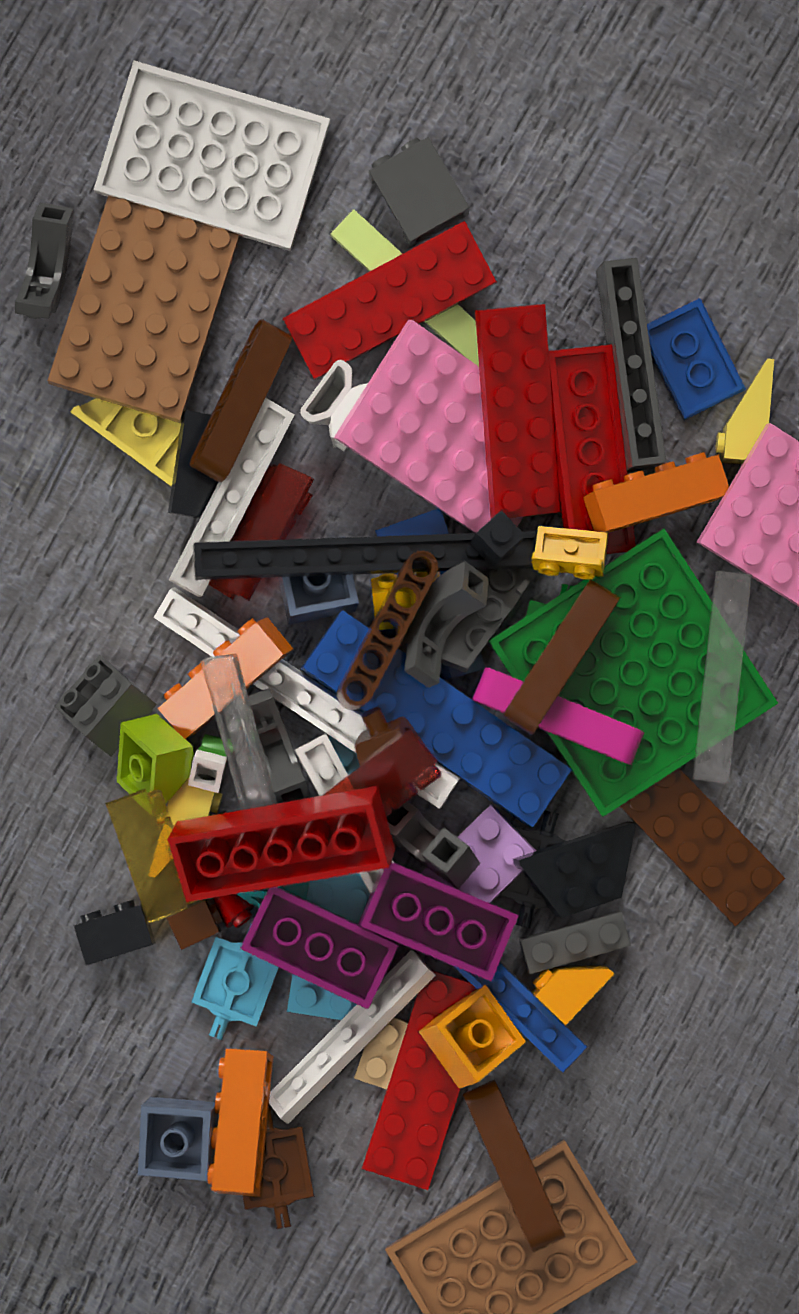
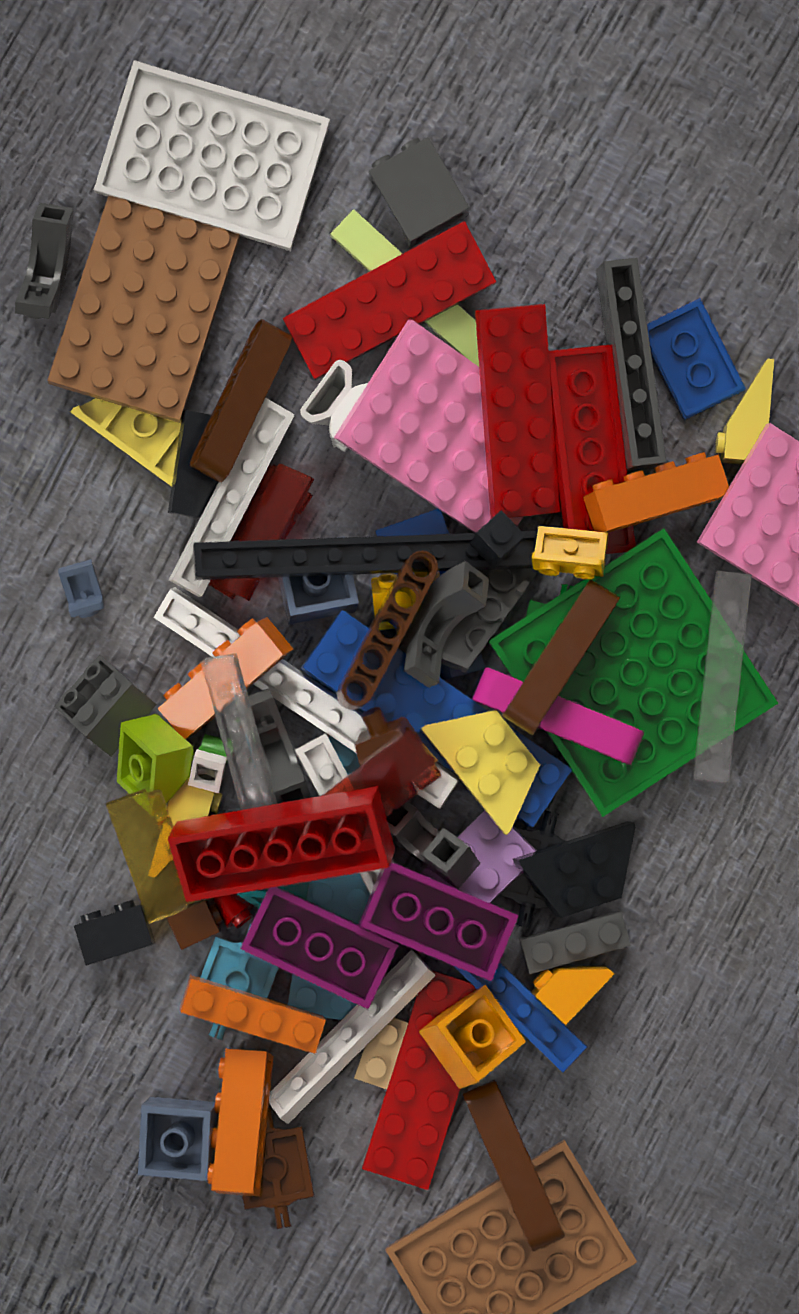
reddish brown plate [619,768,786,927] -> none
none -> sand blue bracket [58,559,104,618]
none -> orange brick [180,975,326,1054]
none -> light yellow wing [420,710,540,835]

